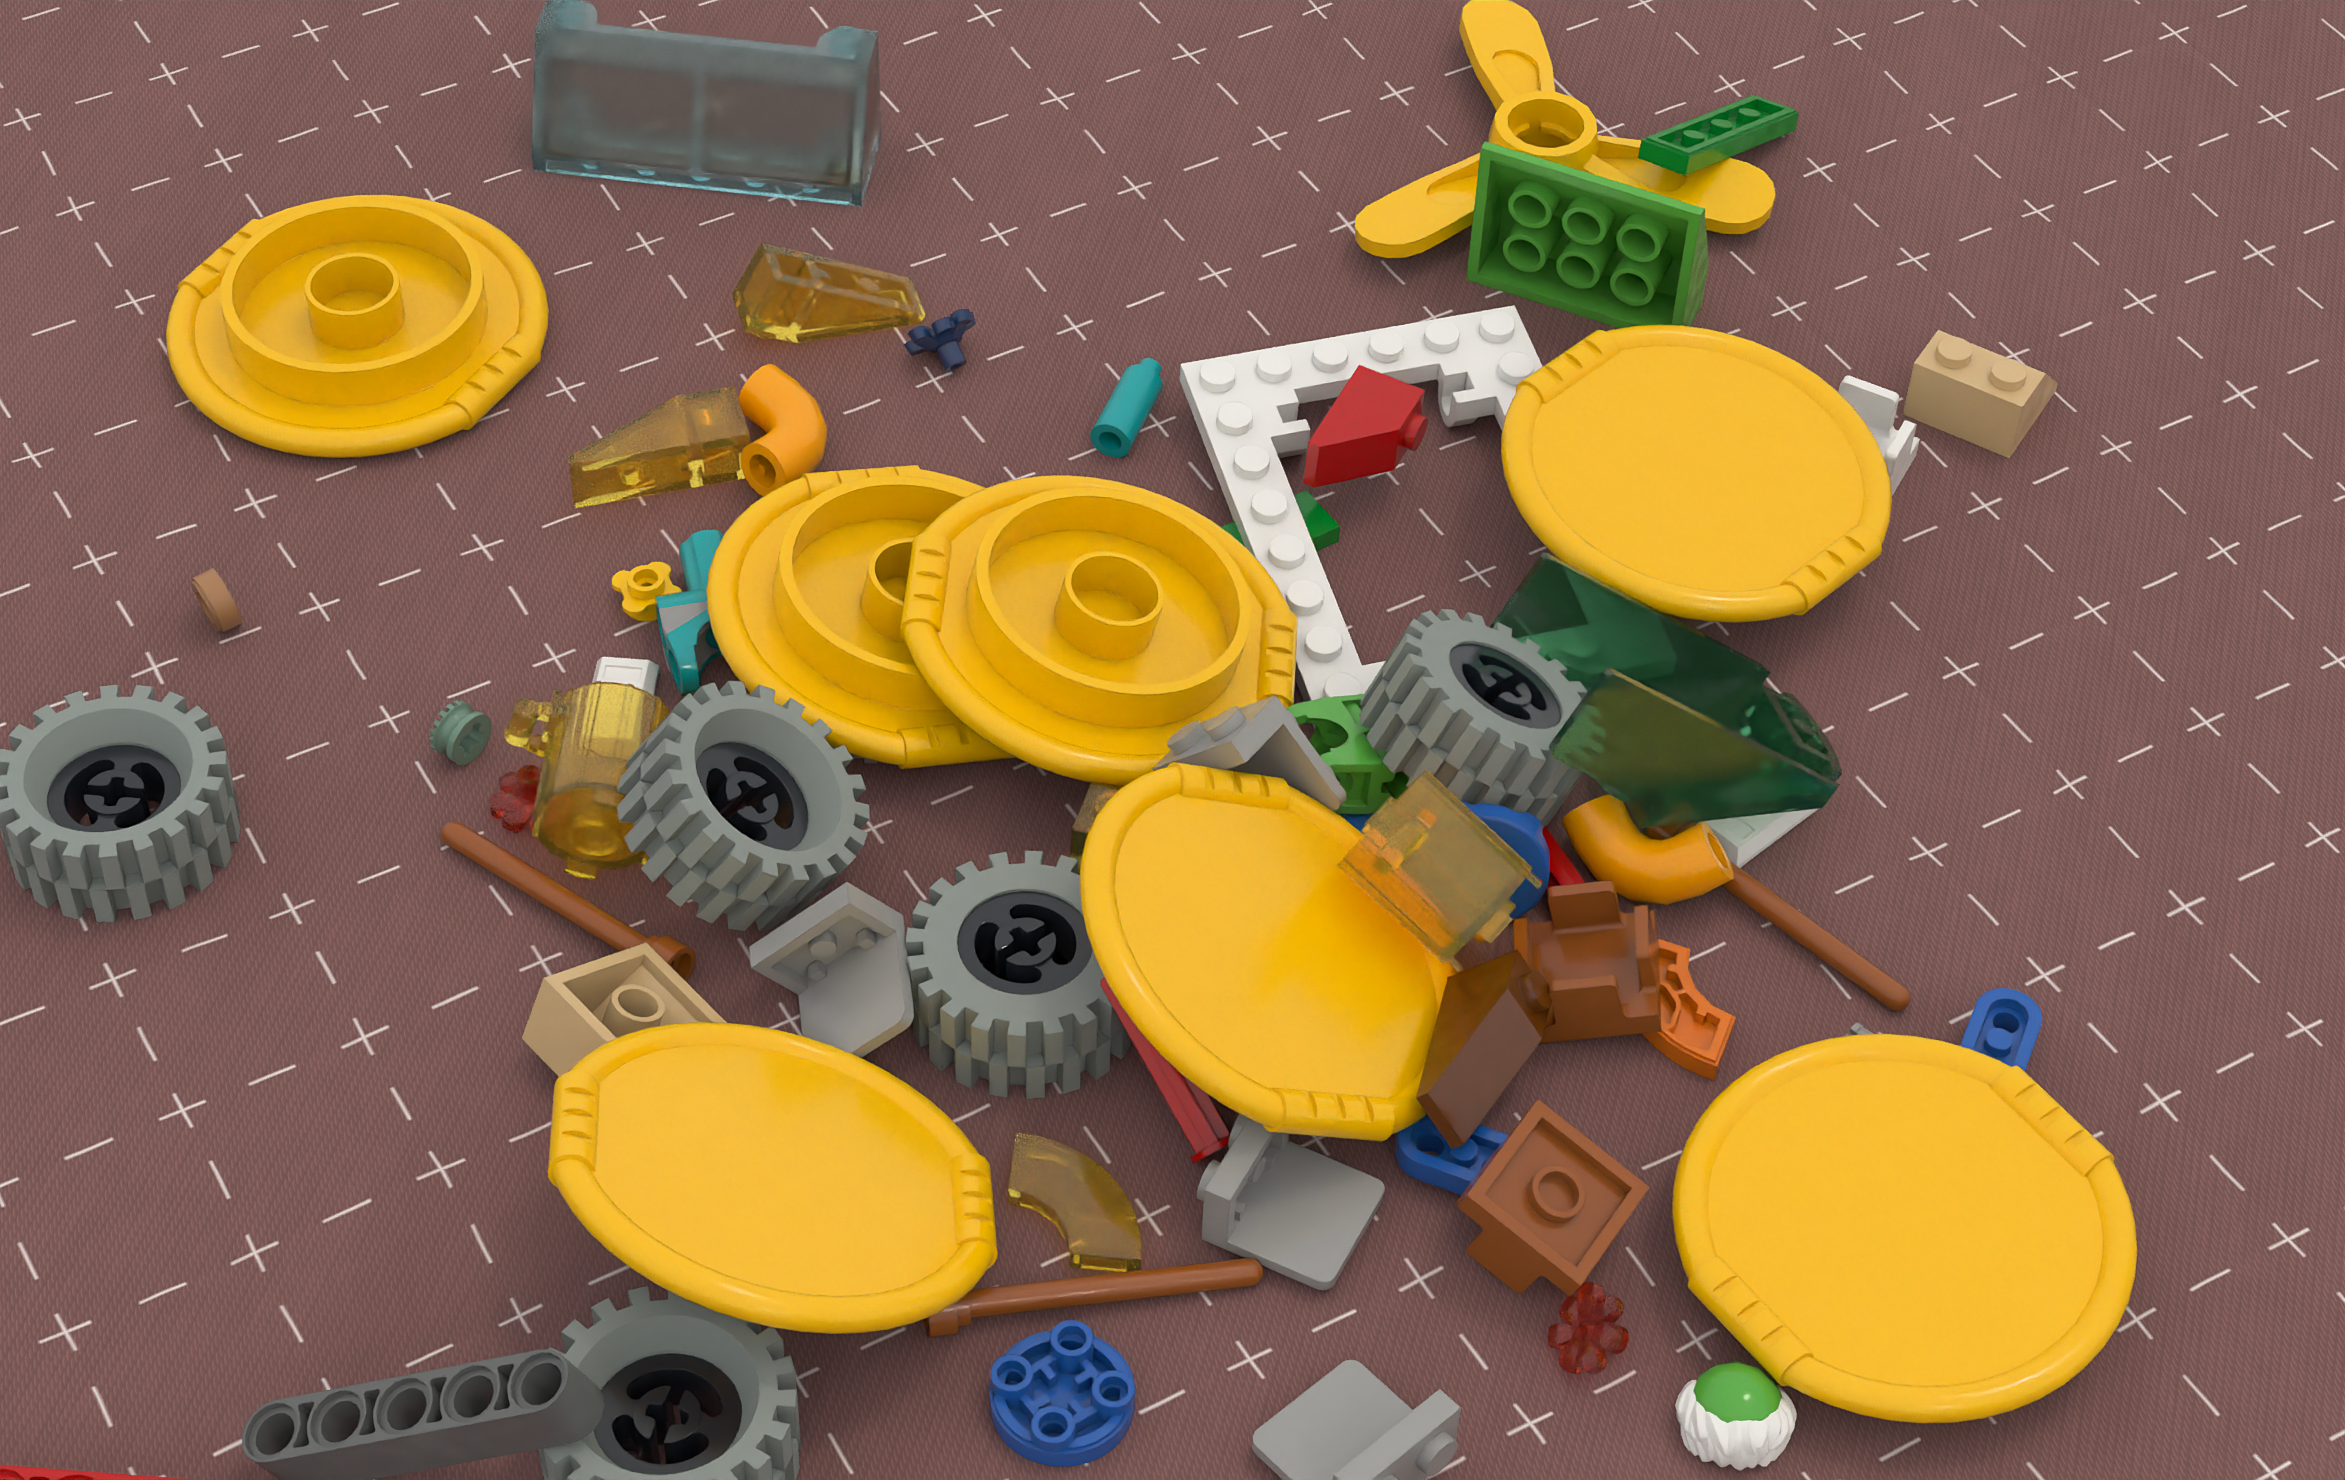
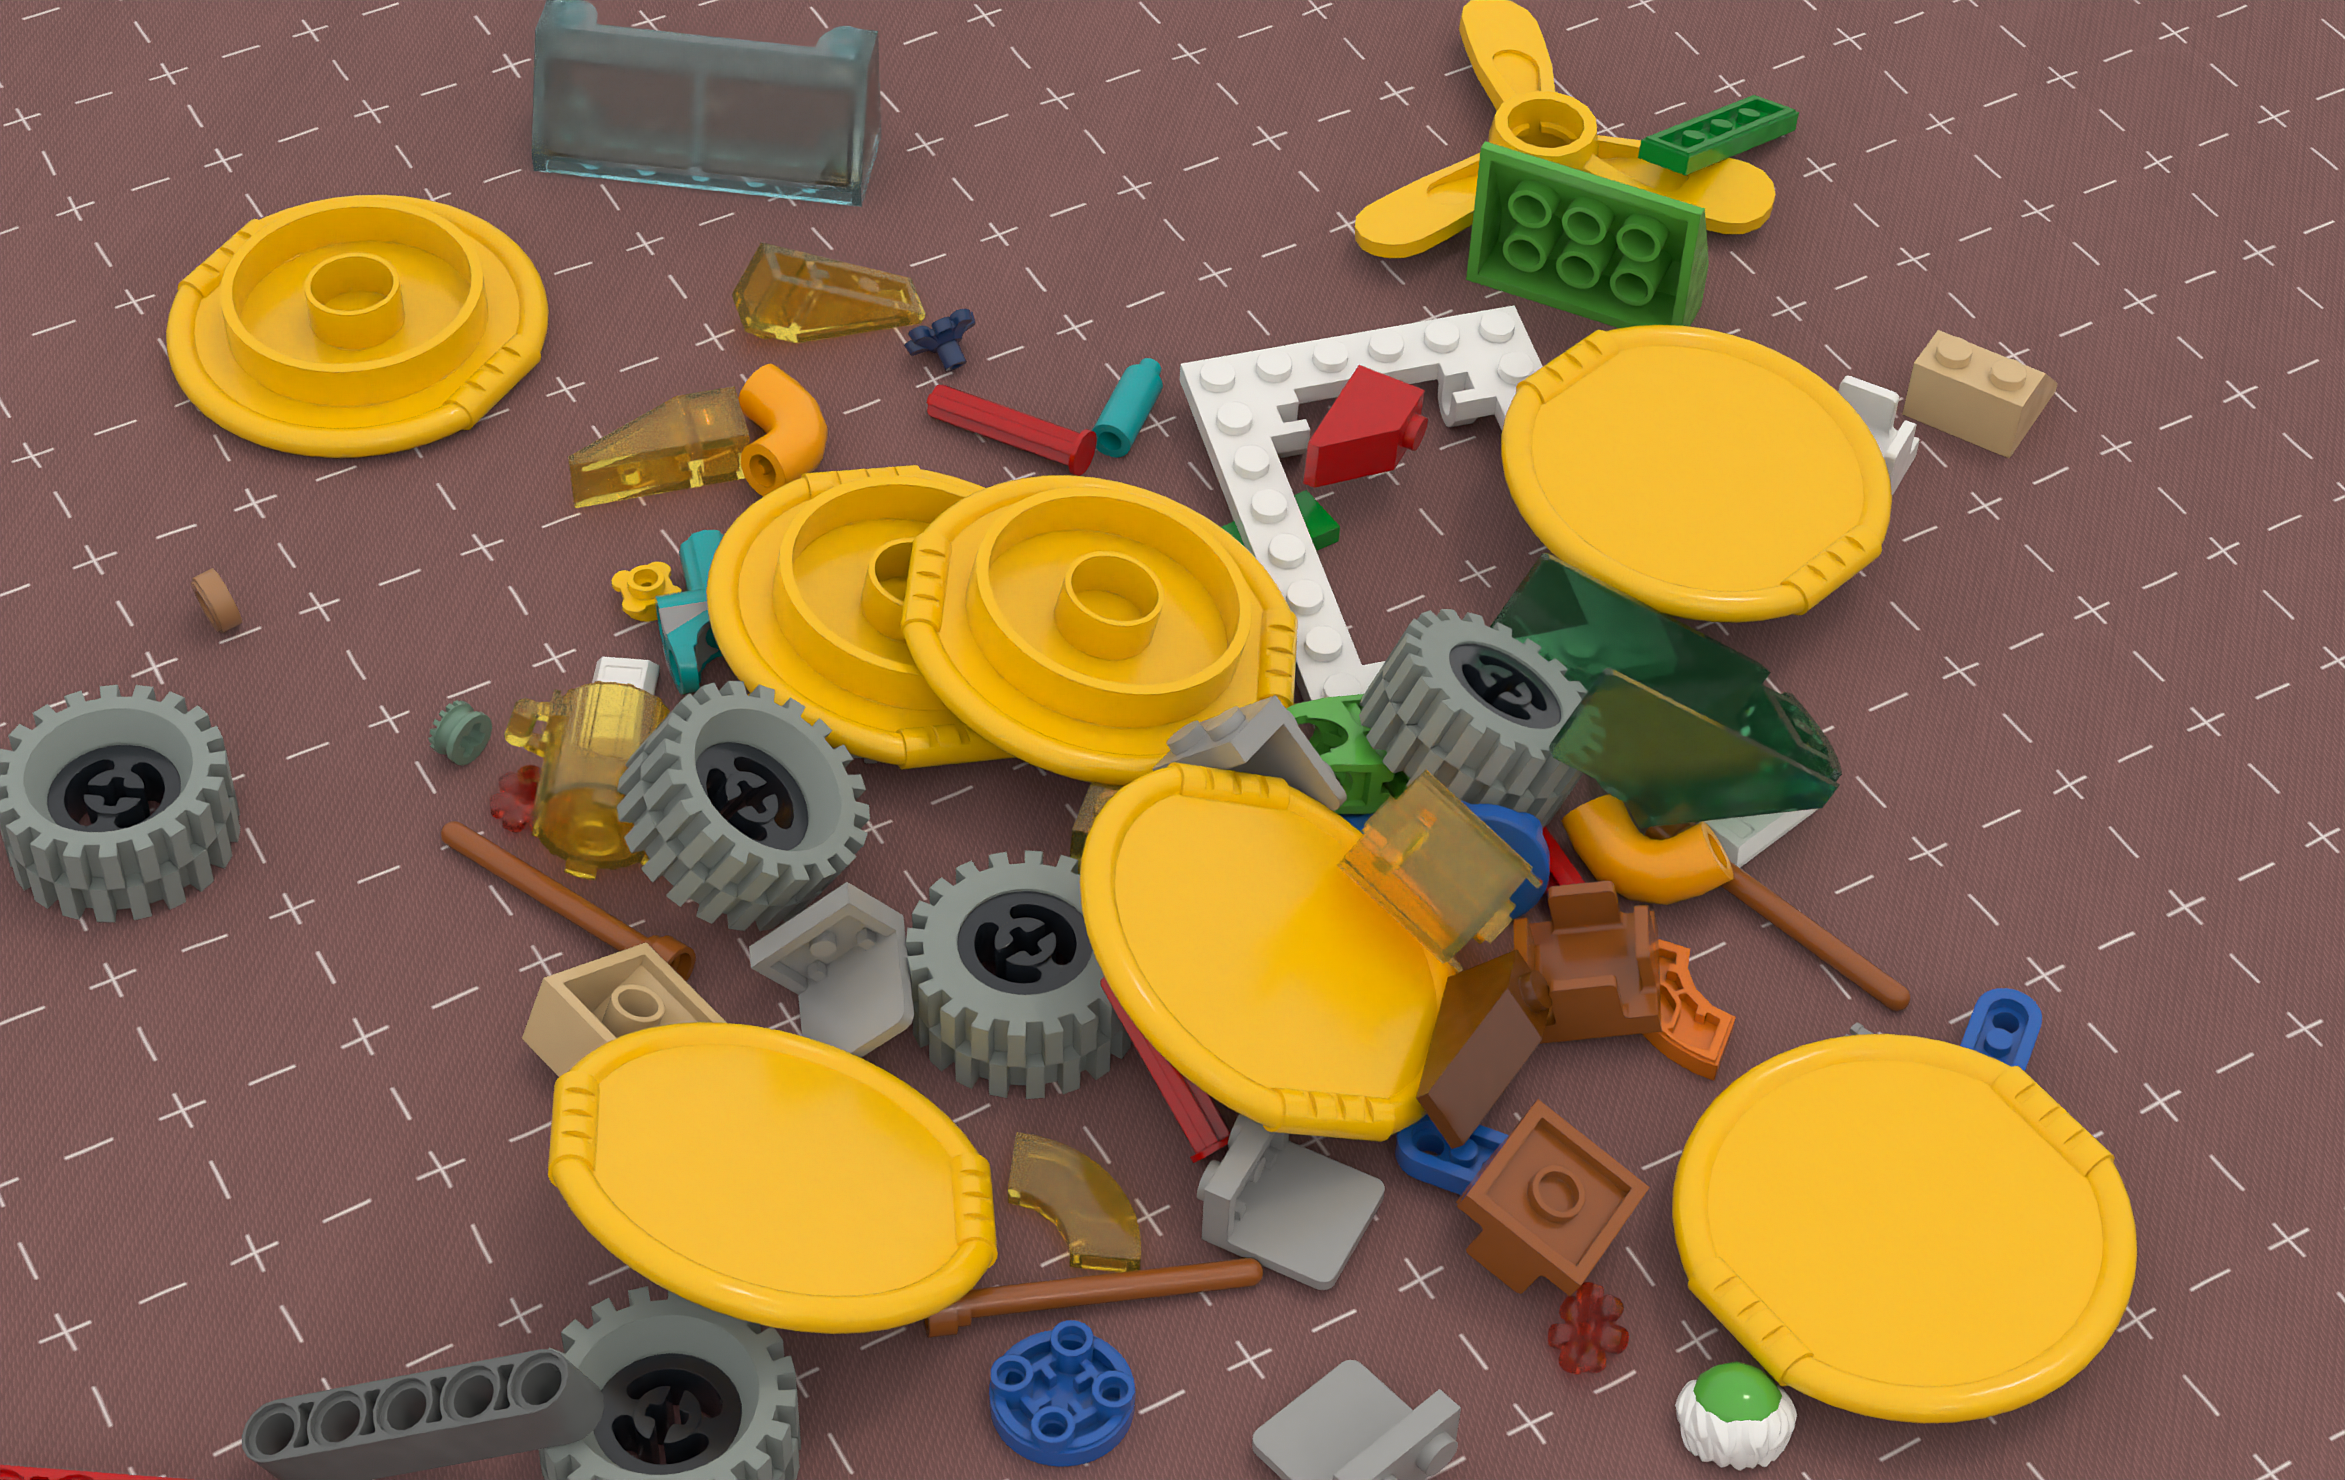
none -> red axle [926,384,1097,476]

